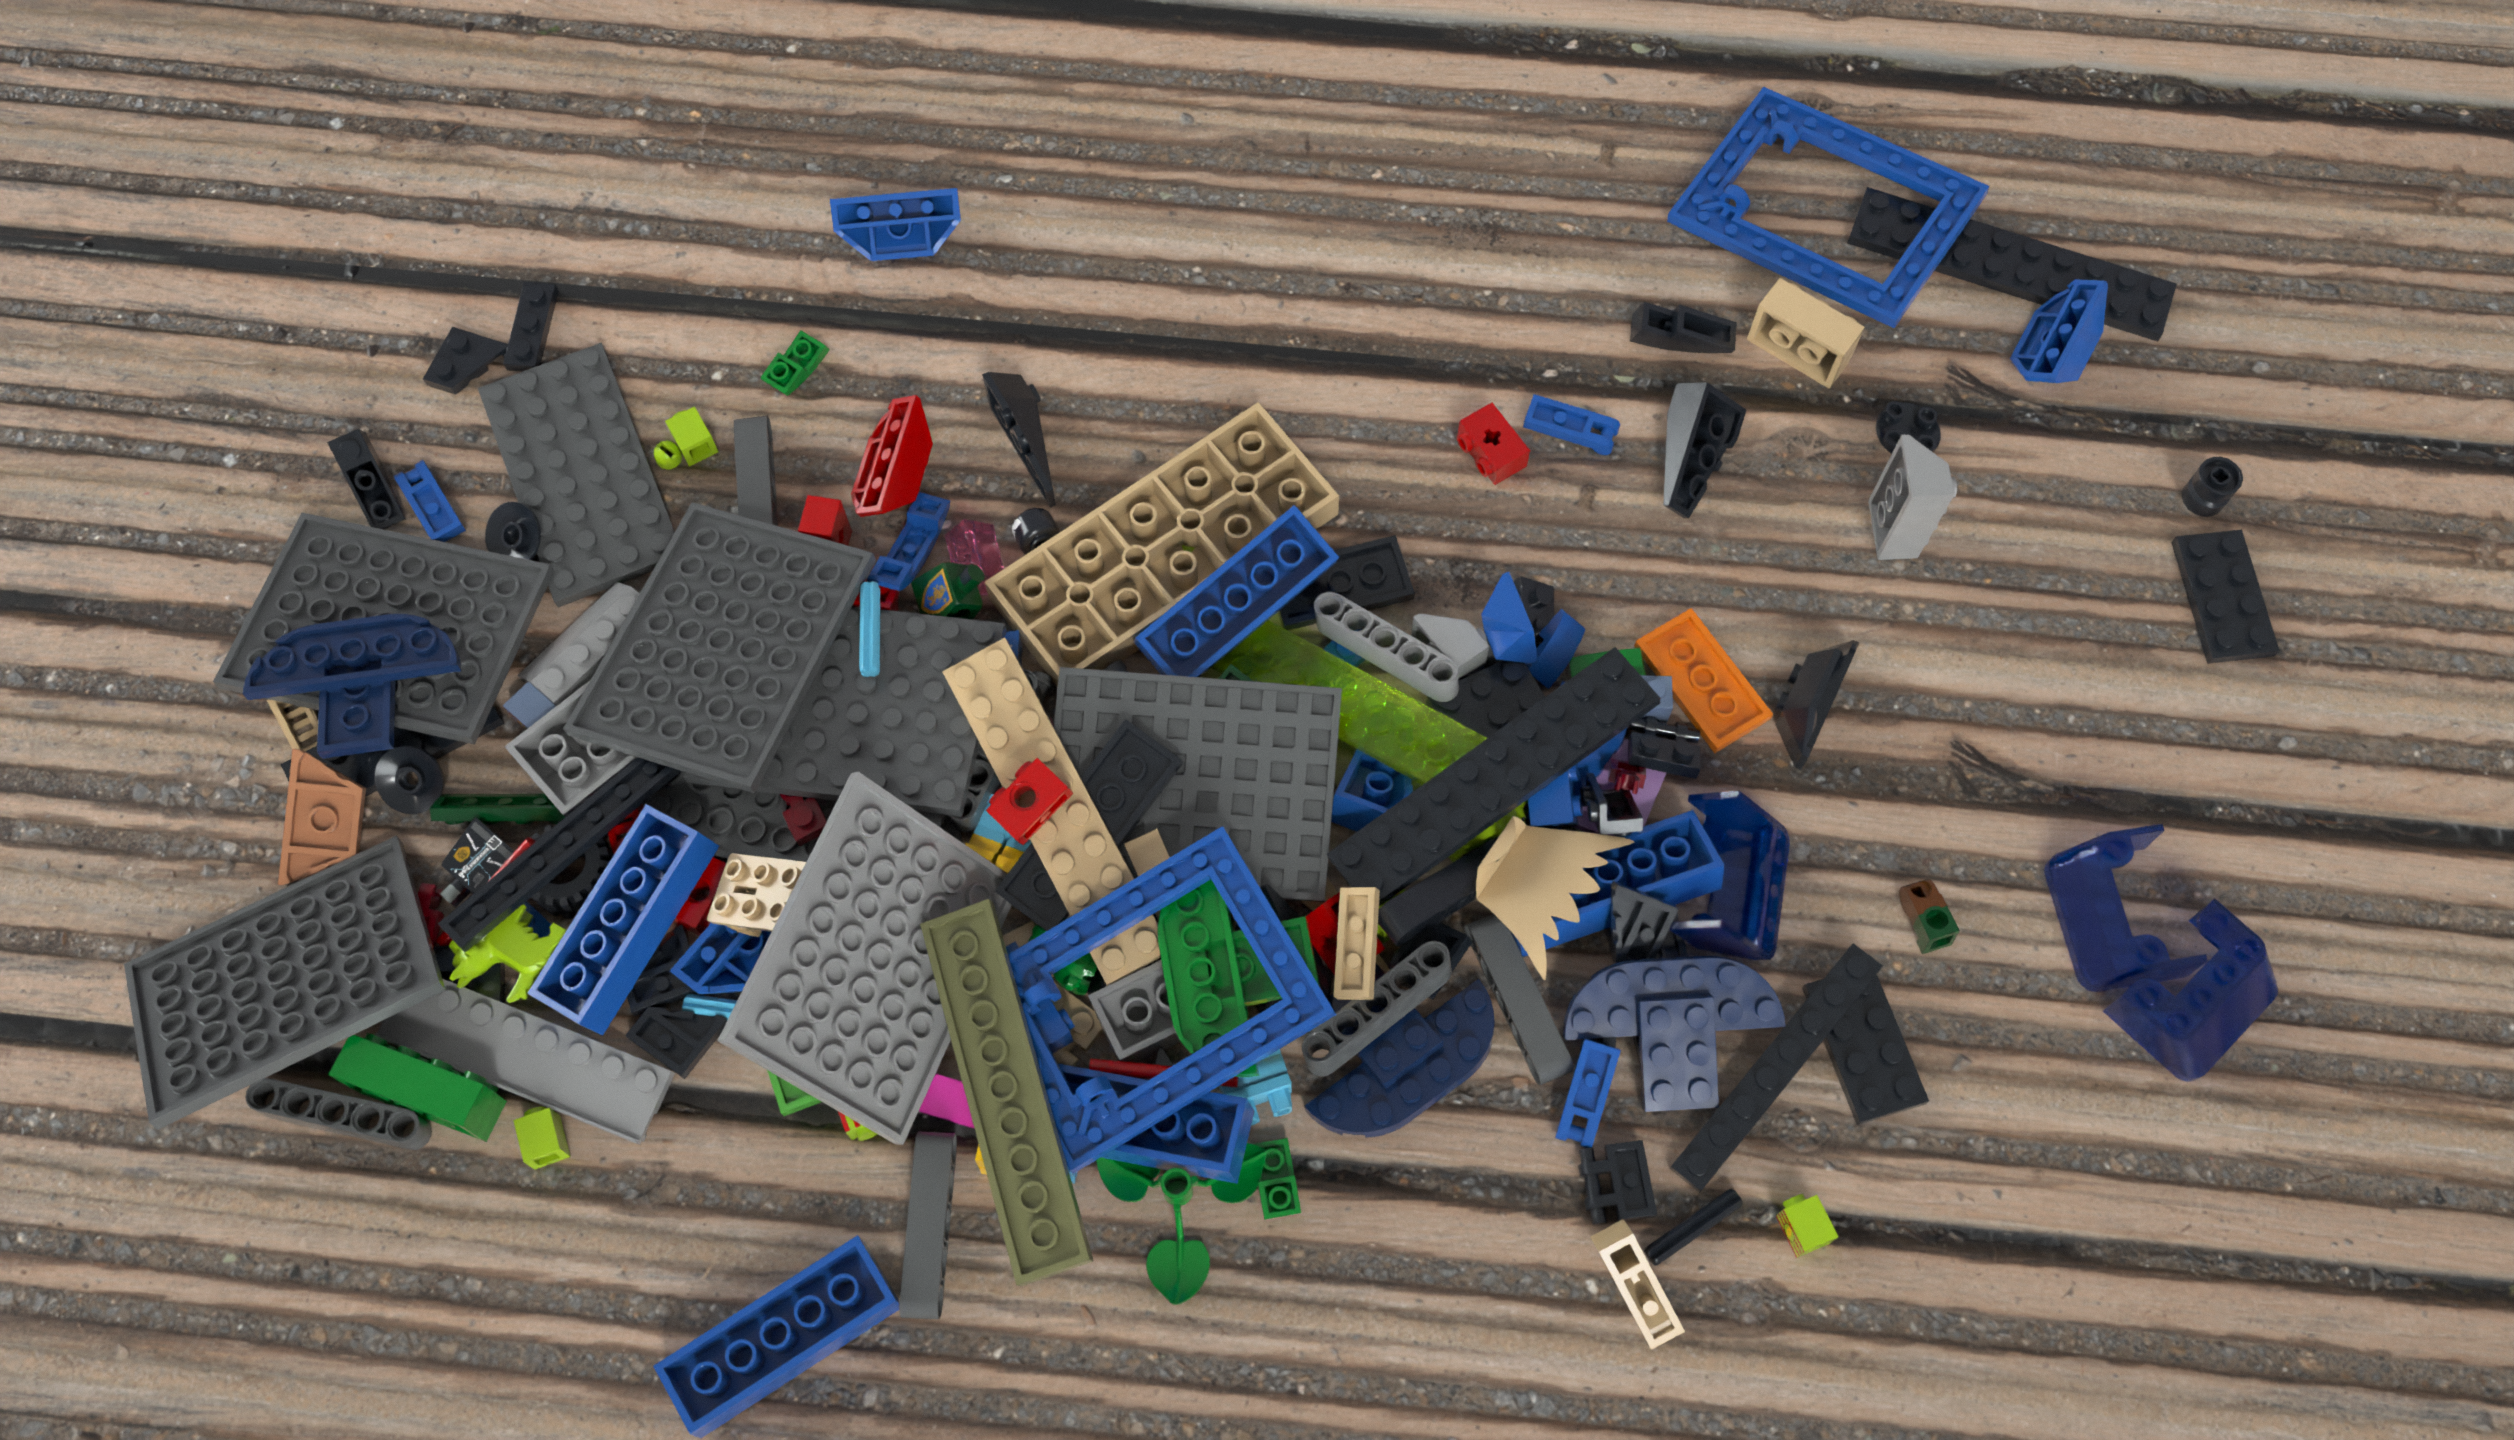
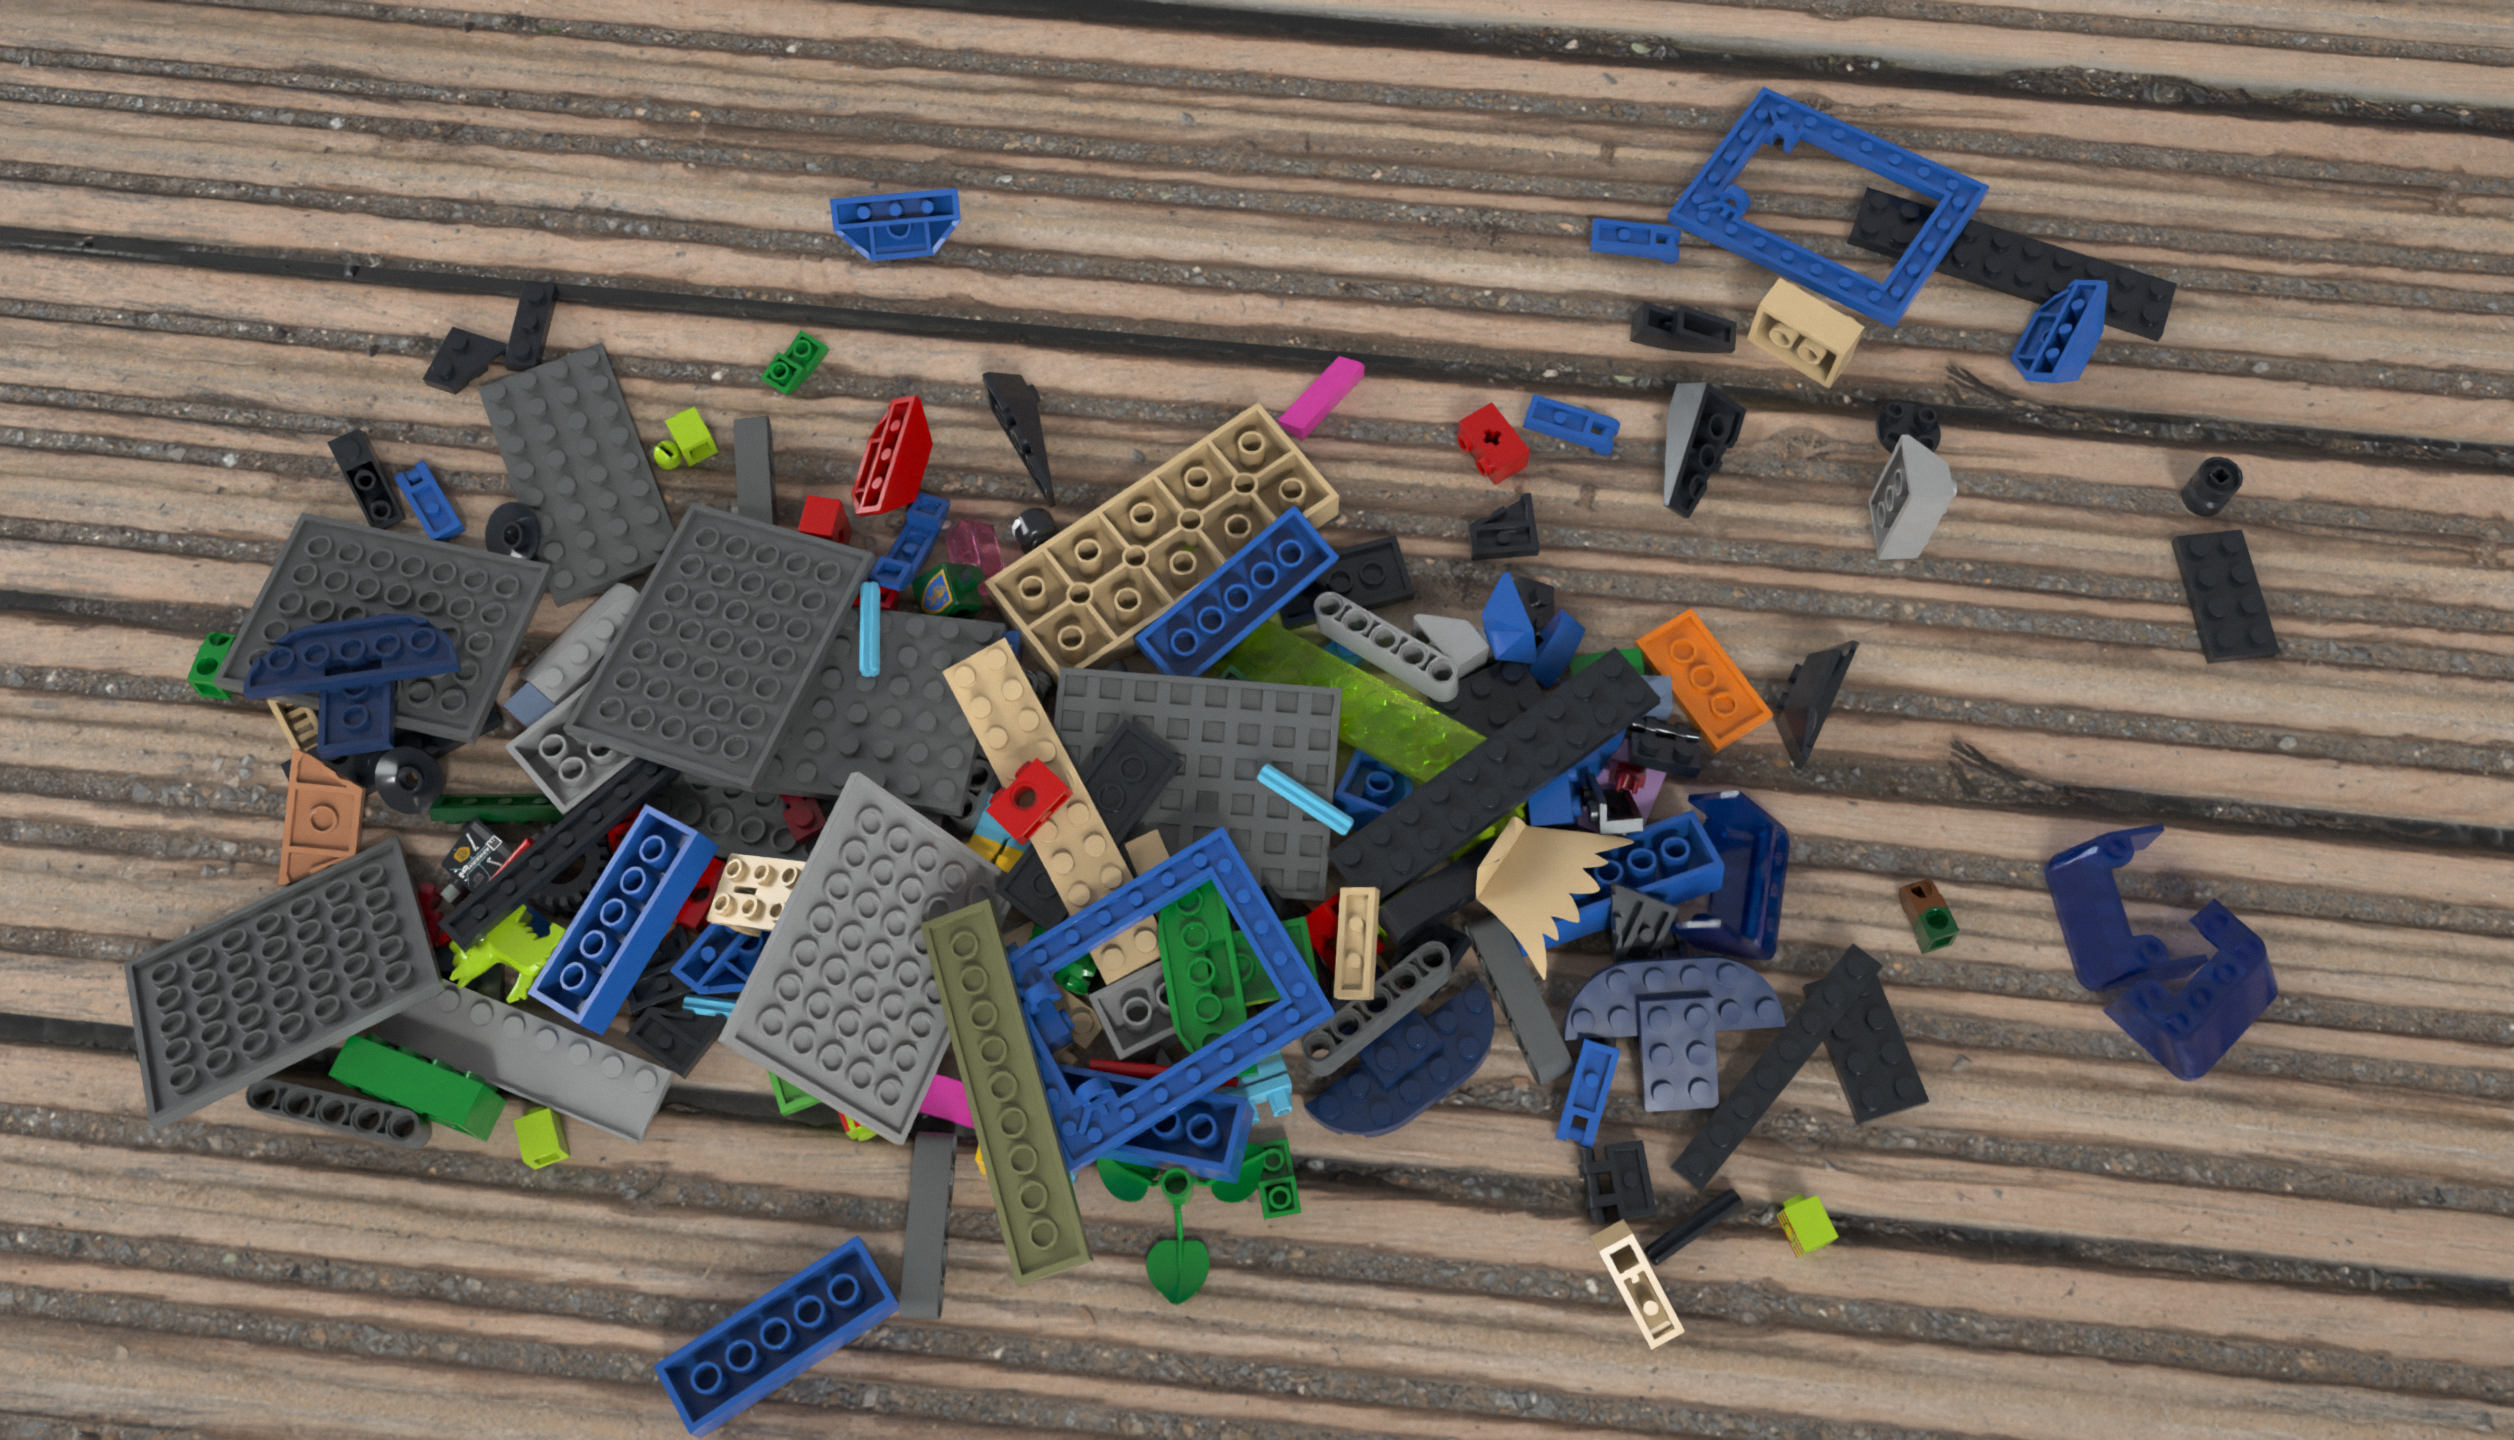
none -> green leg [187,632,237,700]
none -> medium azure axle [1257,764,1354,835]
none -> dark pink slope [1277,356,1365,441]
none -> black wing [1467,493,1540,561]
none -> blue plate [1590,218,1681,264]

